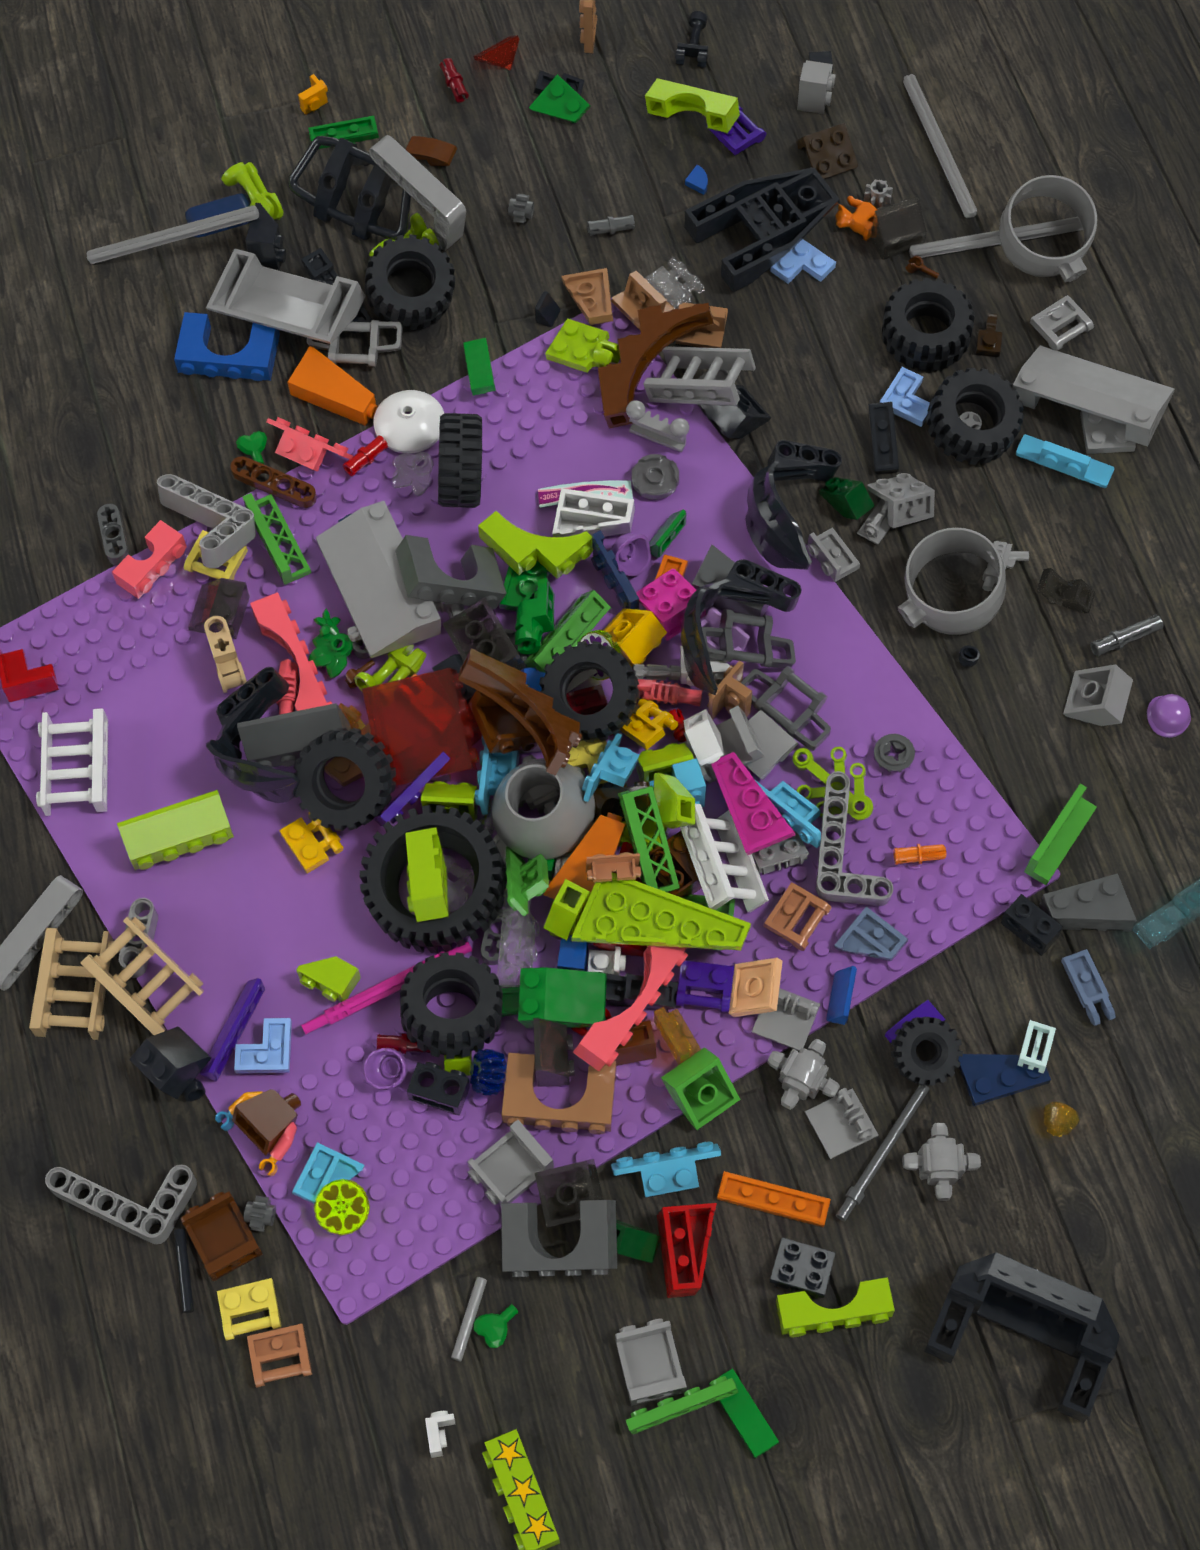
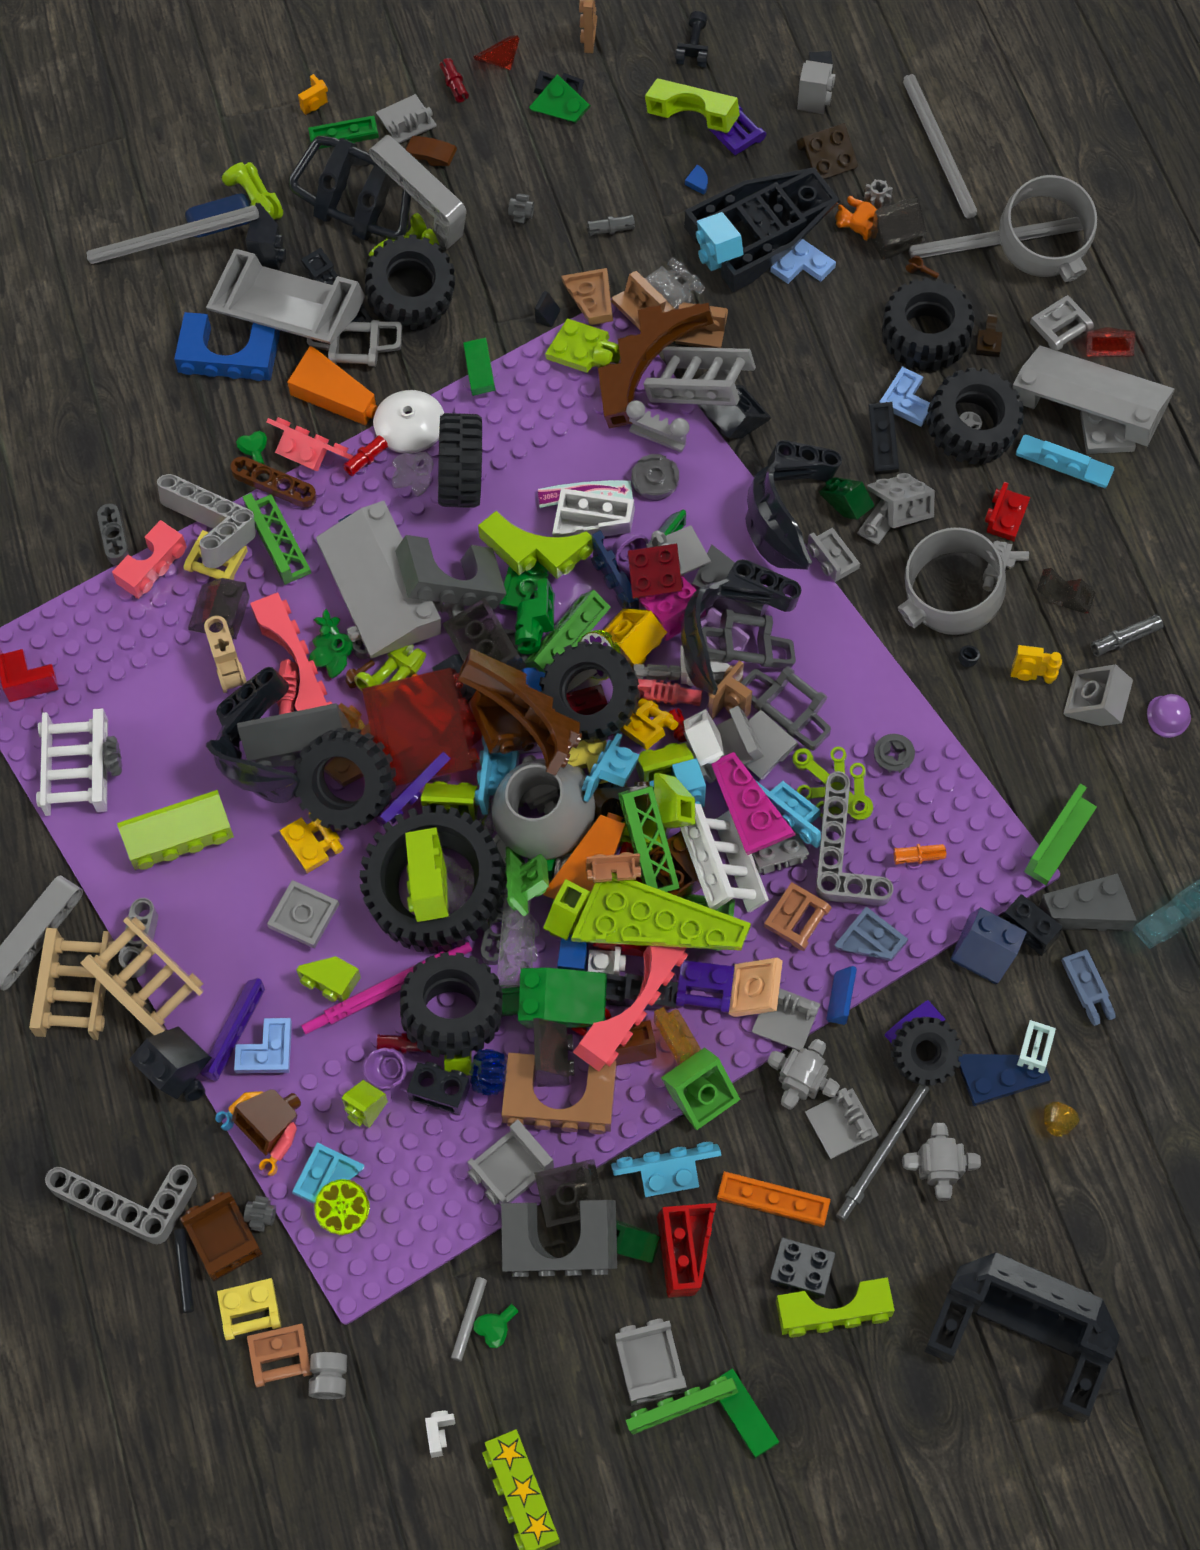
none -> dark grey gear [103,736,122,777]
none -> light grey plate [267,880,339,949]
none -> light grey wheel [308,1352,347,1399]
none -> lime slope [342,1080,388,1128]
none -> light grey hinge [376,94,437,143]
none -> dark red hinge [628,543,684,599]
none -> light grey hinge [646,525,711,575]
none -> medium azure brick [696,212,744,271]
none -> dark blue slope [950,907,1027,984]
none -> red bracket [985,482,1030,541]
none -> yellow plate [1011,645,1062,684]
none -> clear red slope [1086,327,1135,356]

